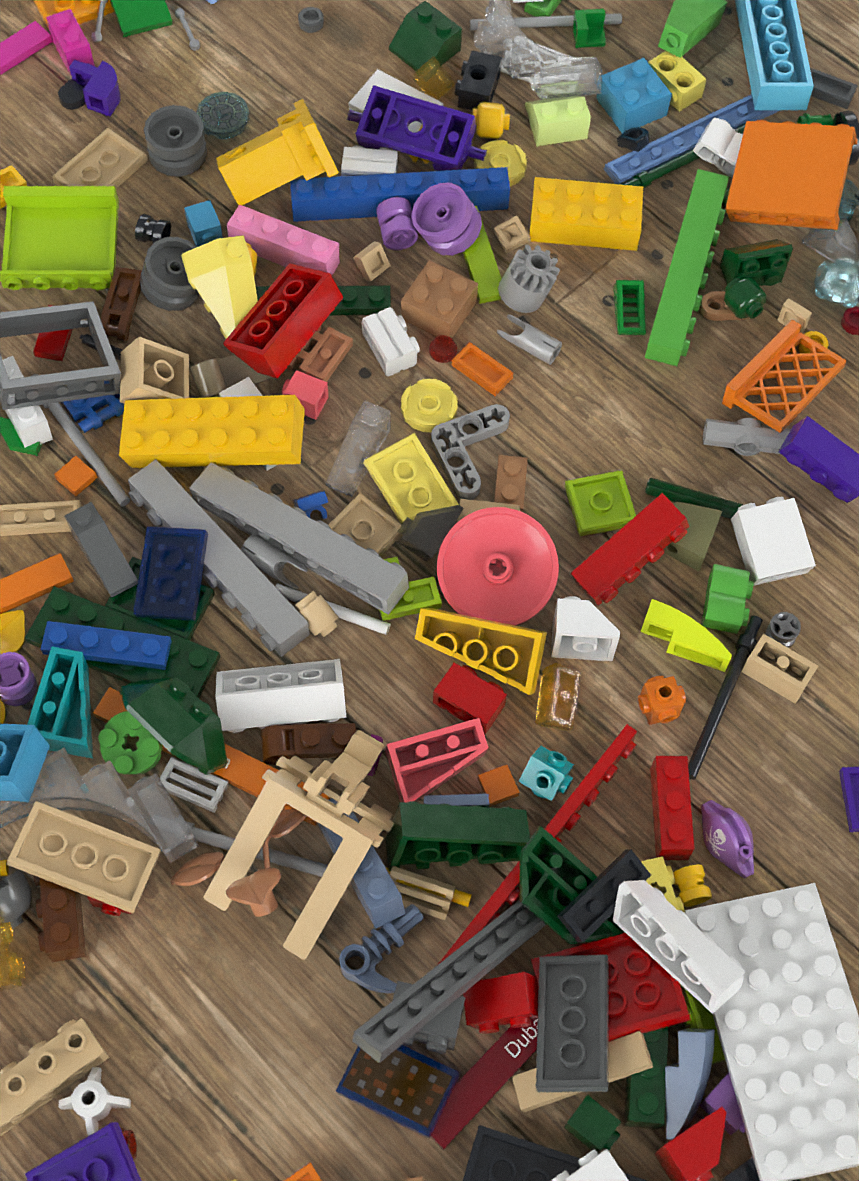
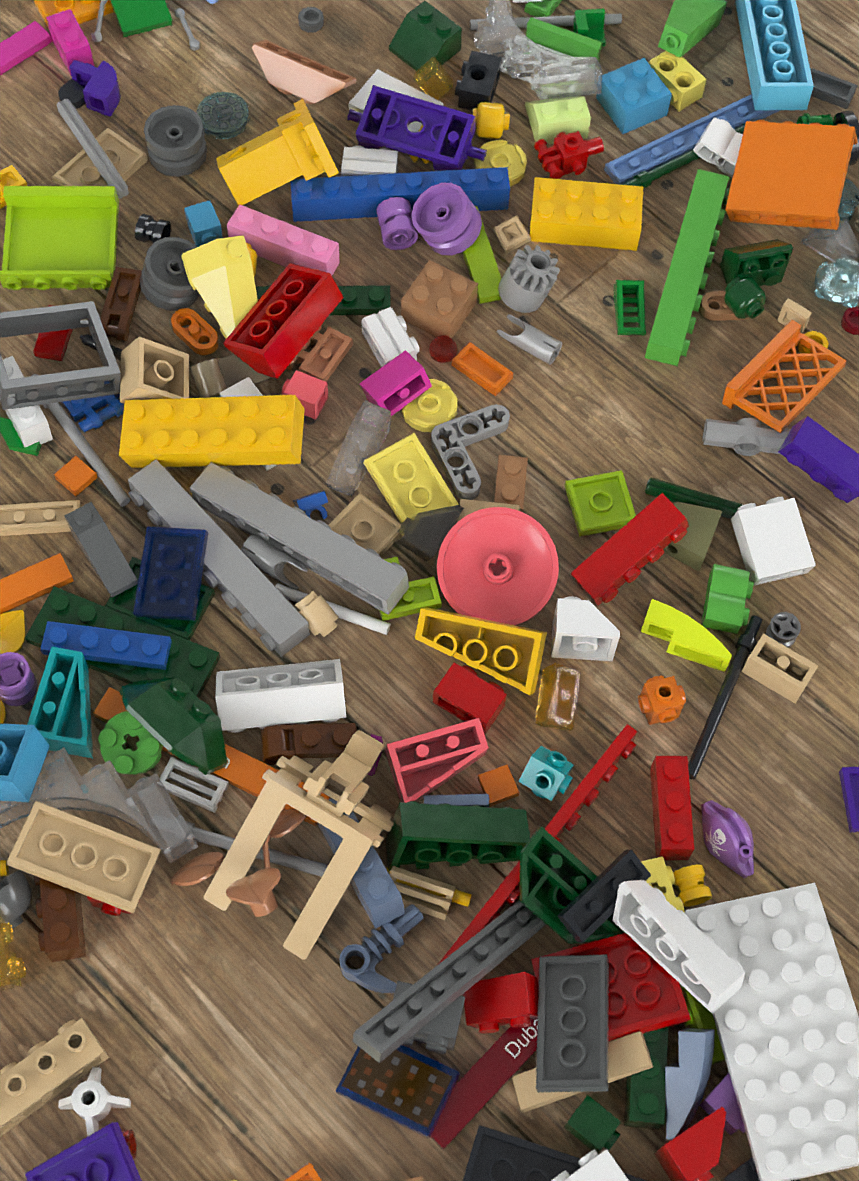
tan tile [353,241,390,282] -> none
black tile [617,127,650,152] -> none
none -> light grey axle [57,99,129,199]
none -> orange plate [171,308,219,355]
none -> wedge [252,40,357,104]
none -> dark pink brick [359,350,432,420]
none -> bright green tile [526,17,602,67]
none -> red piece [534,131,604,179]

